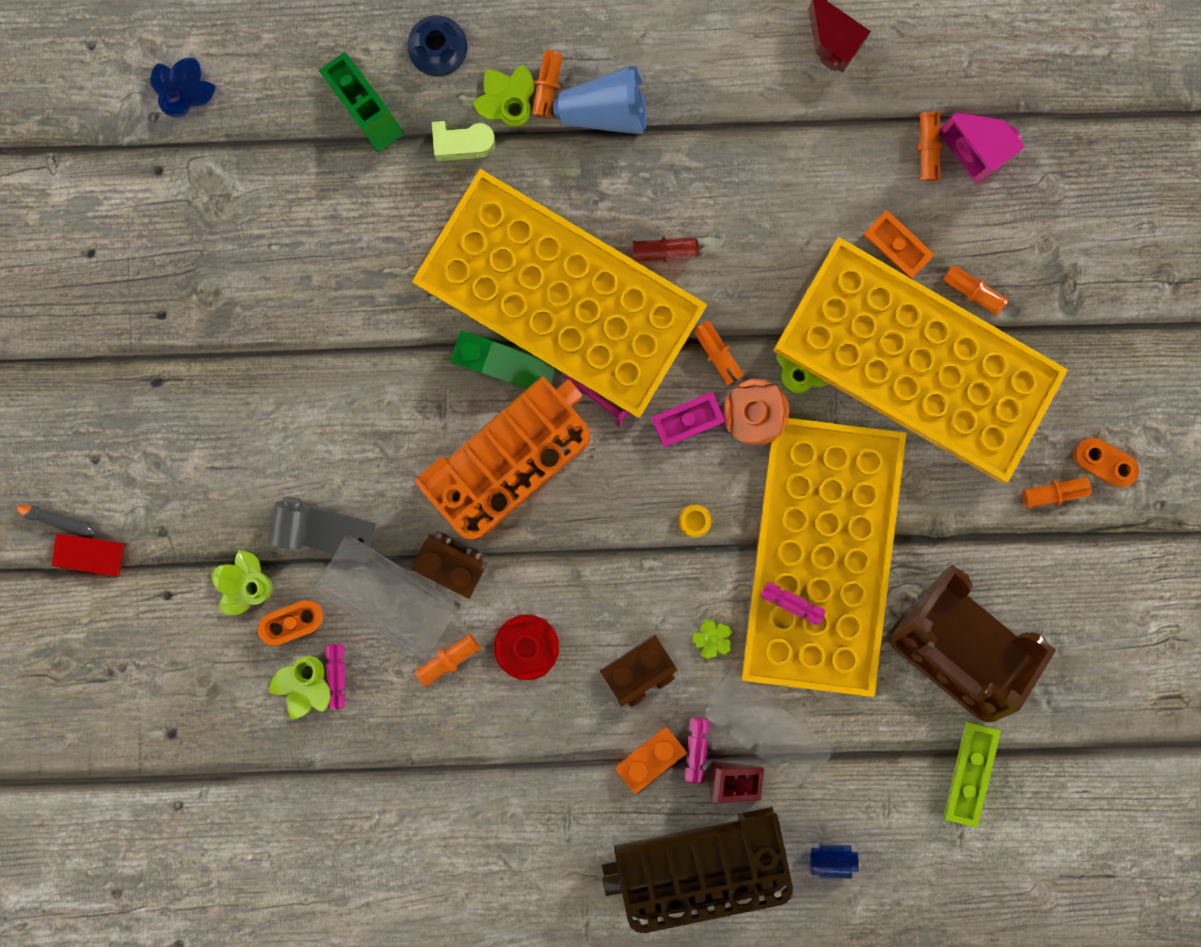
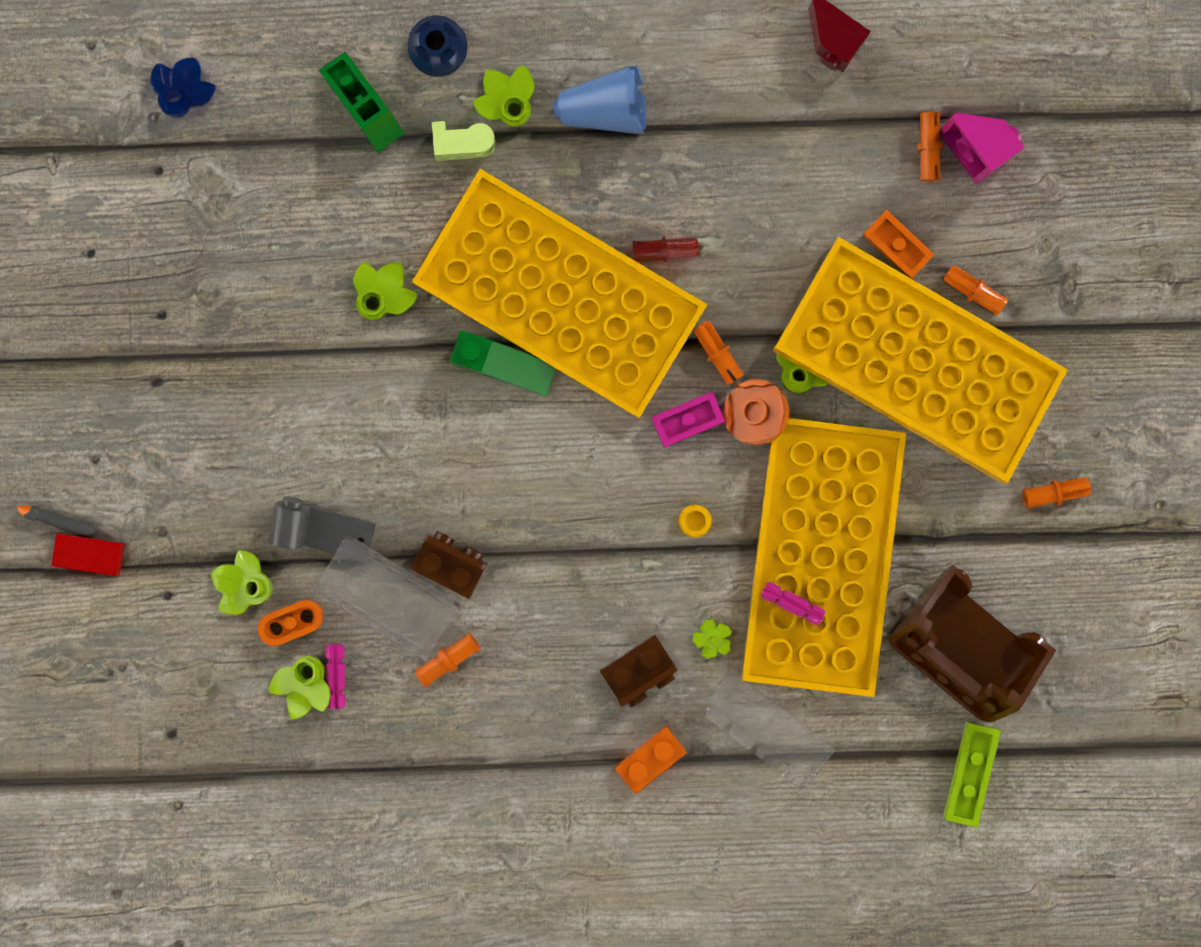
orange piece [414,375,591,540] -> none
red tile [494,614,559,680] -> none
orange axle [531,50,563,119] -> none
dark pink piece [563,374,630,427] -> none
dark brown piece [602,806,793,933] -> none
dark pink axle [685,717,709,784] -> none
dark red slope [709,761,764,804] -> none
clear blue brick [810,844,859,879] -> none
orange plate [1073,438,1139,487] -> none
none -> lime plate [353,262,418,320]

